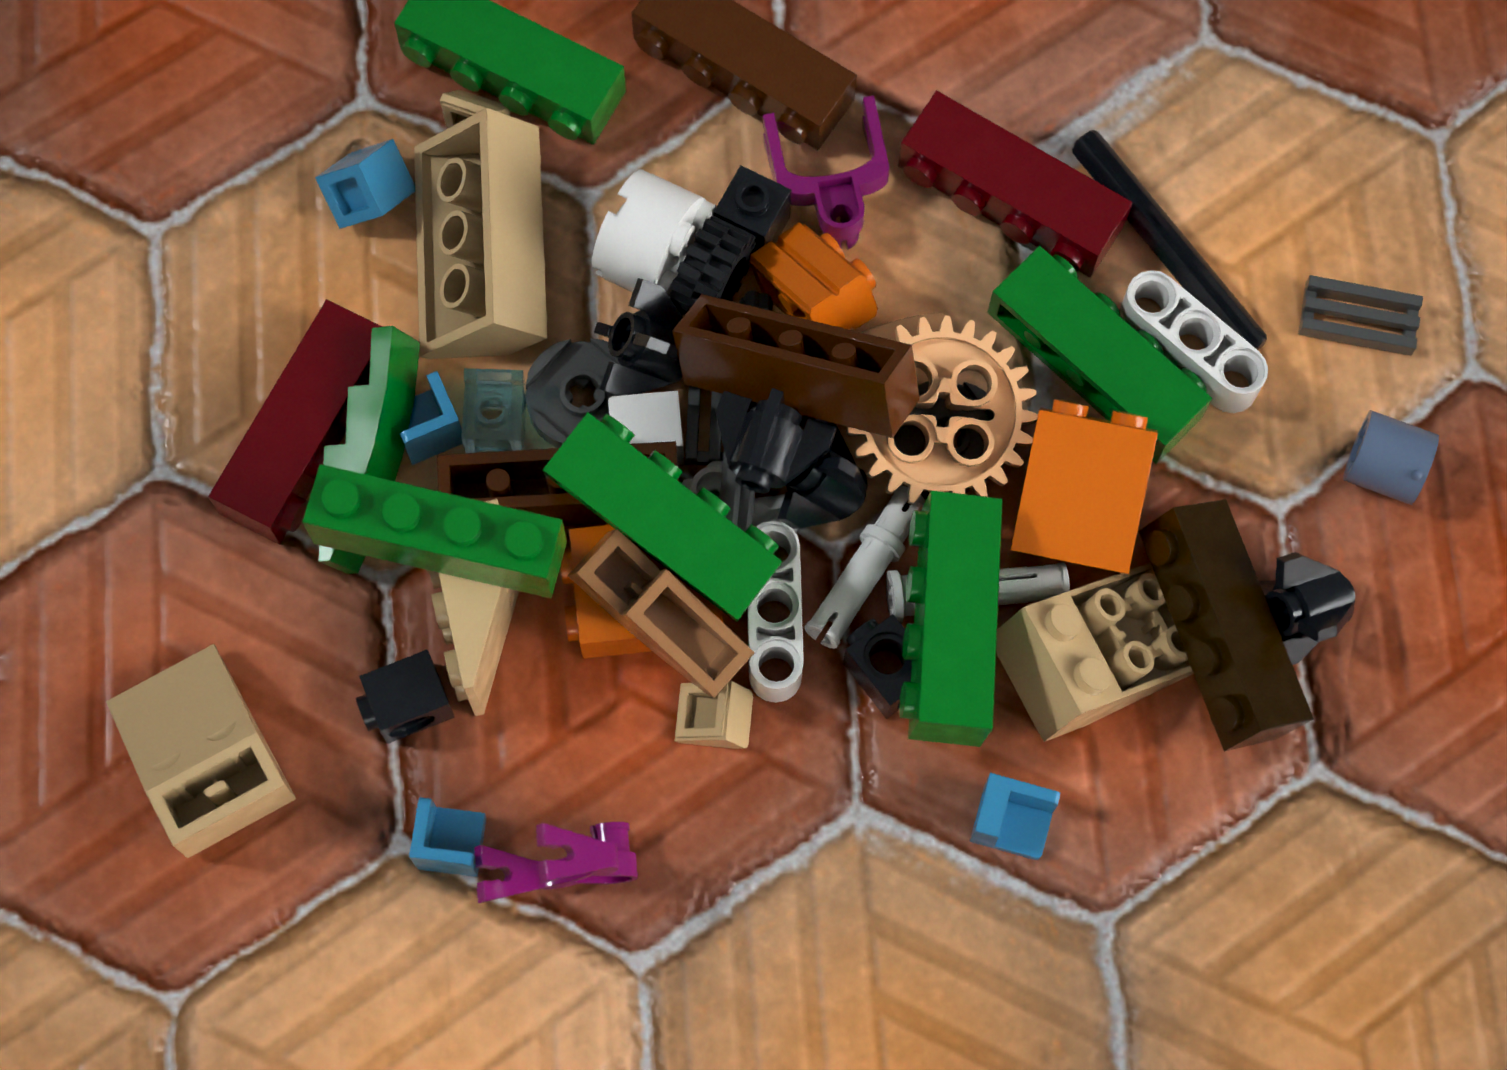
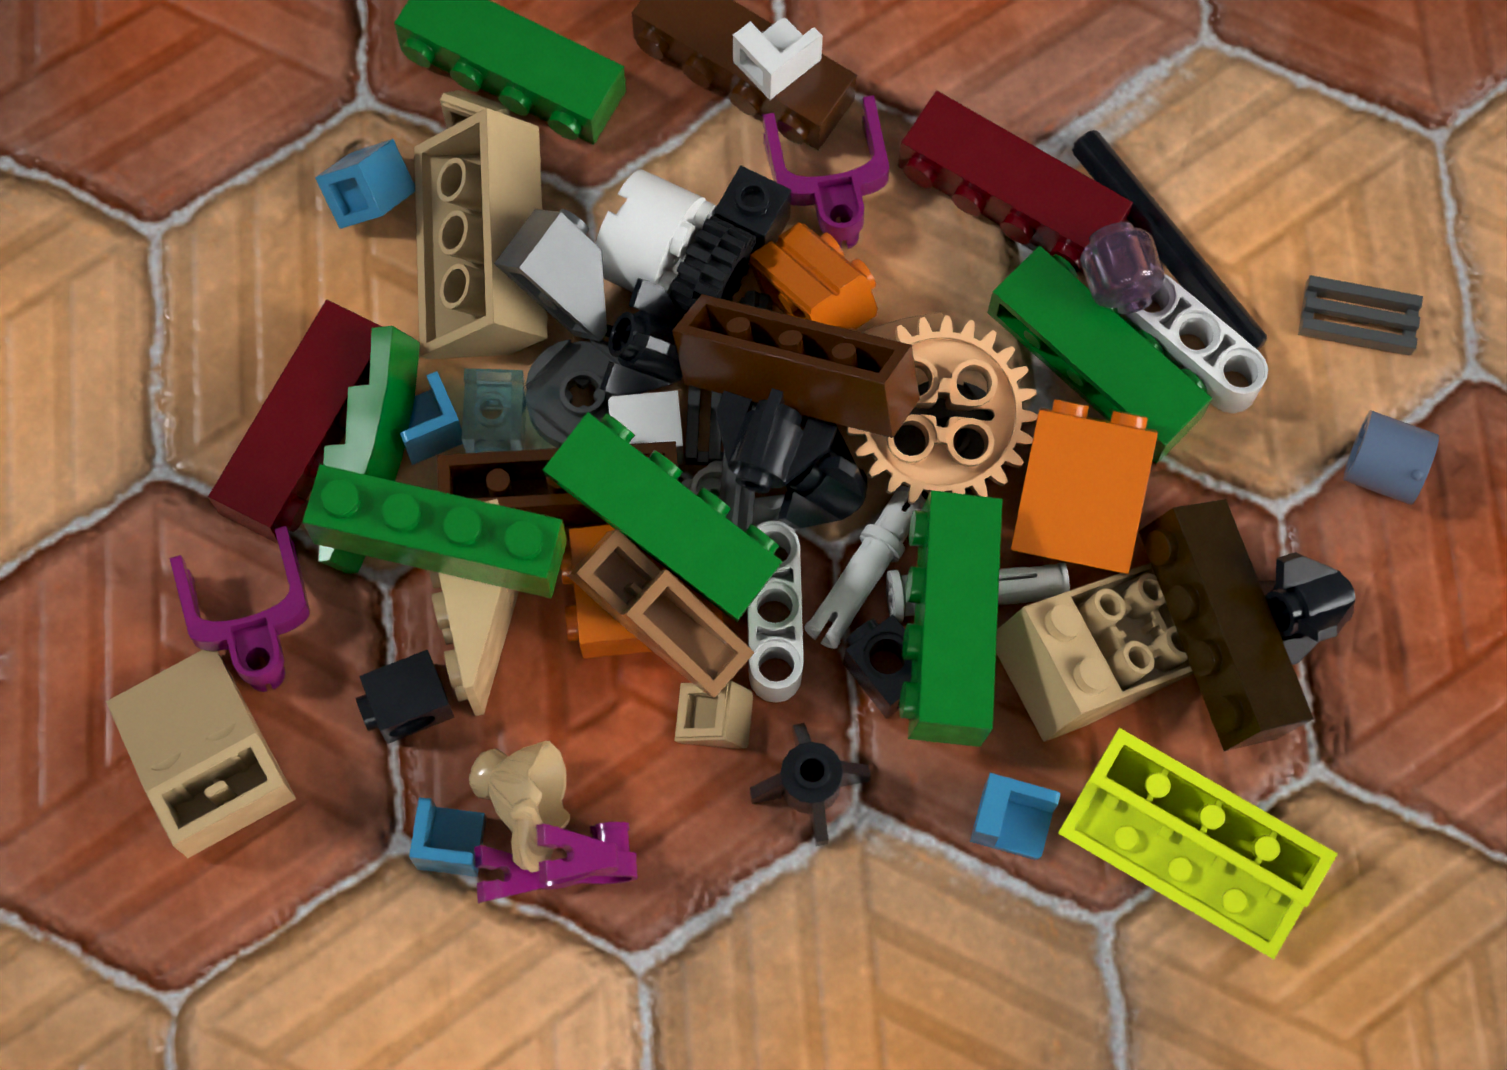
none -> magenta piece [169,526,310,692]
none -> tan hair [469,741,570,873]
none -> slope [494,209,607,341]
none -> white panel [733,18,823,100]
none -> black brick [750,723,871,846]
none -> neon yellow brick [1058,728,1338,960]
none -> clear purple head [1080,222,1165,314]

